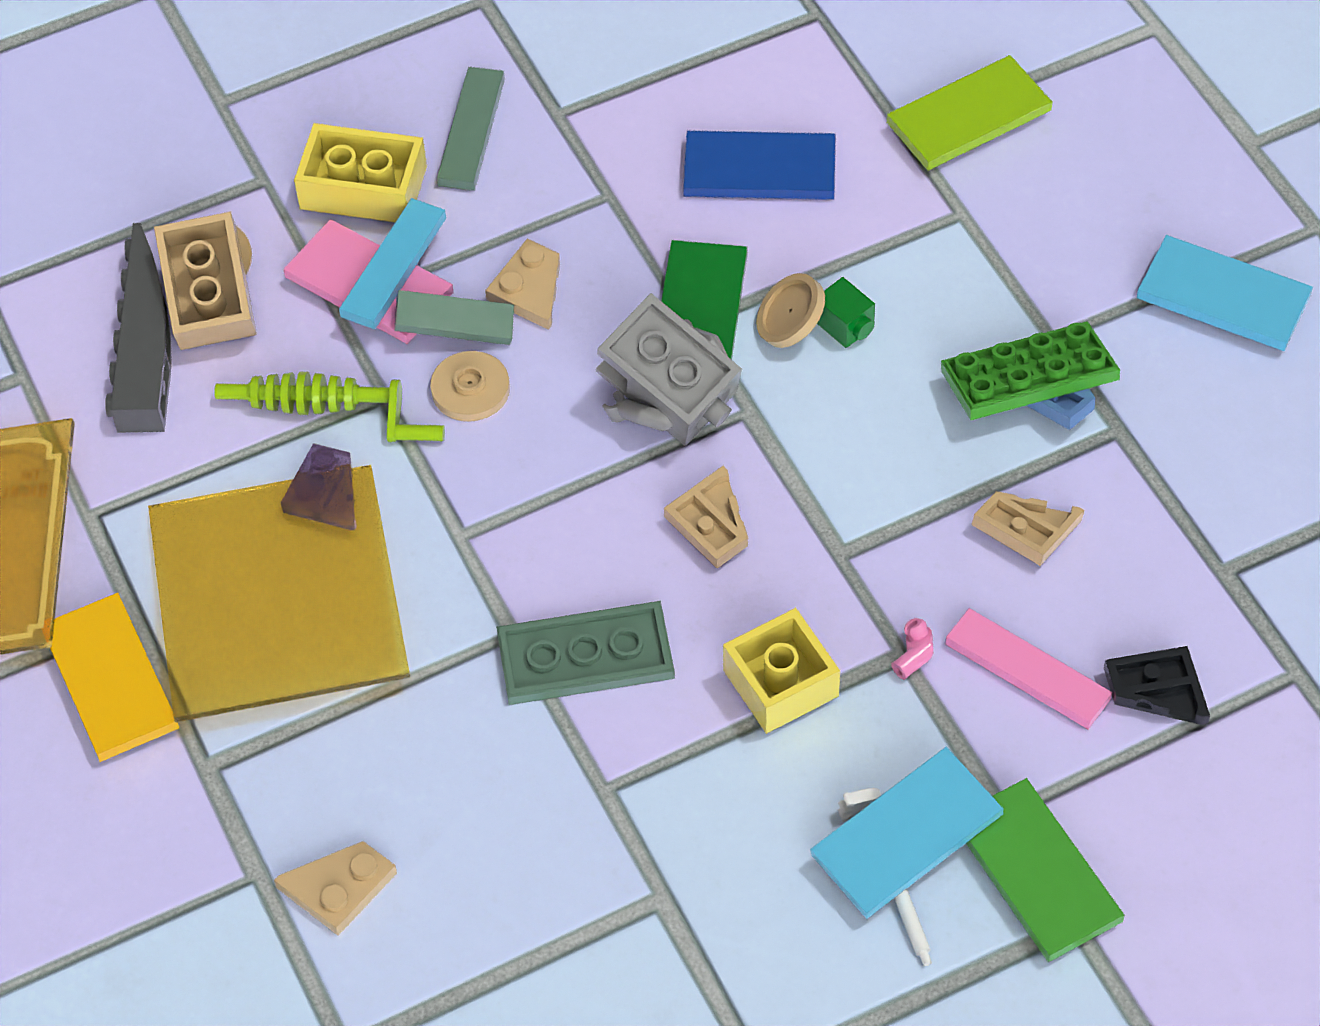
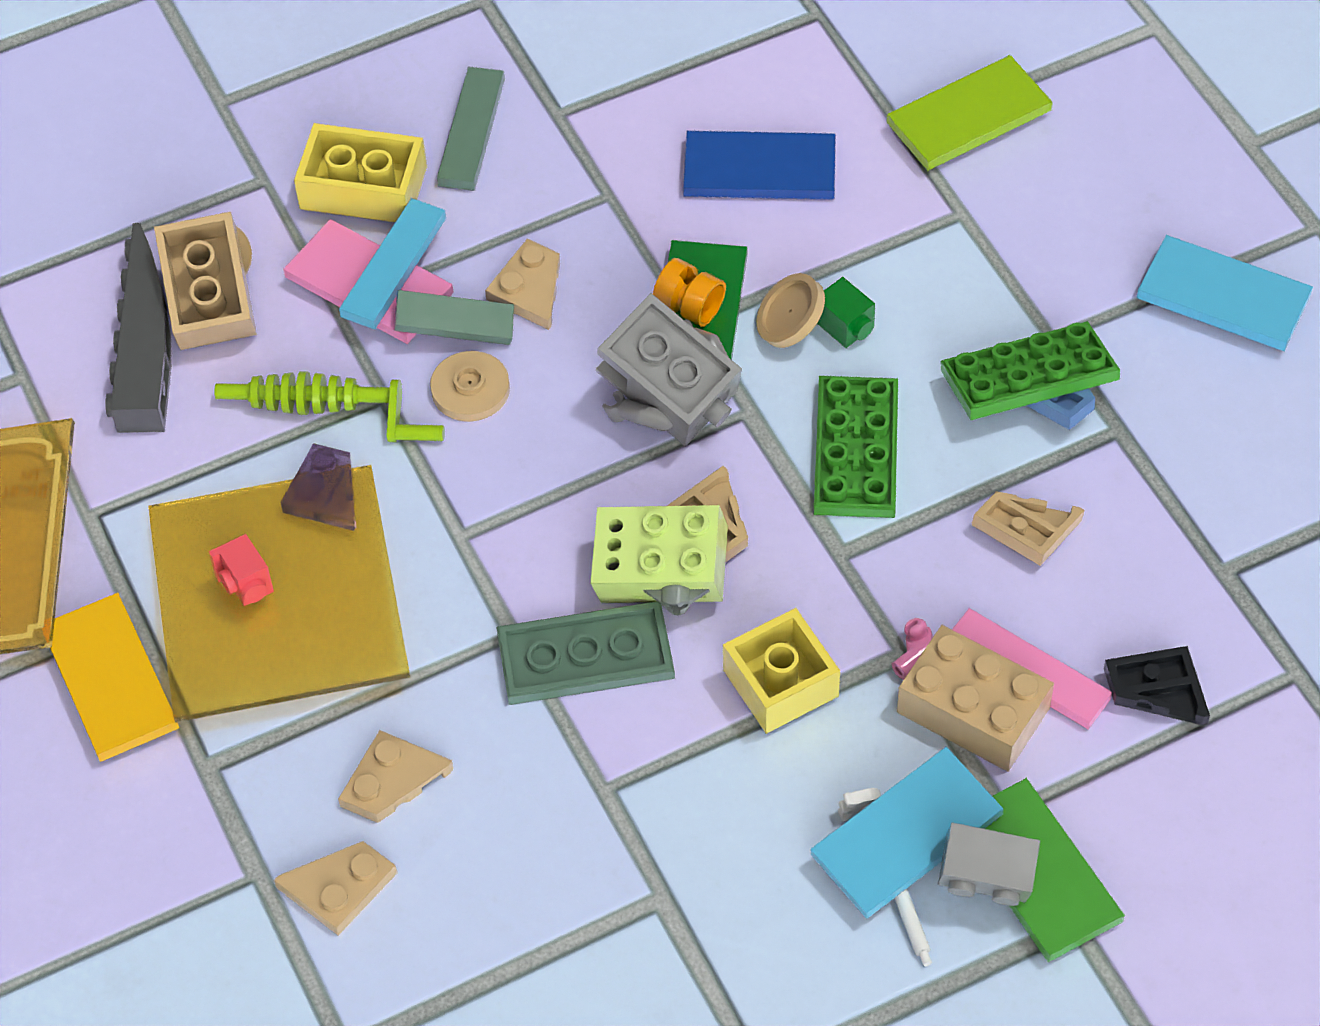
none -> coral brick [208,534,274,606]
none -> tan wing [338,730,454,823]
none -> yellowish green piece [591,505,728,616]
none -> light orange wheel [653,258,726,327]
none -> bright green tile [814,376,898,518]
none -> tan brick [897,625,1054,772]
none -> light grey brick [938,823,1040,906]

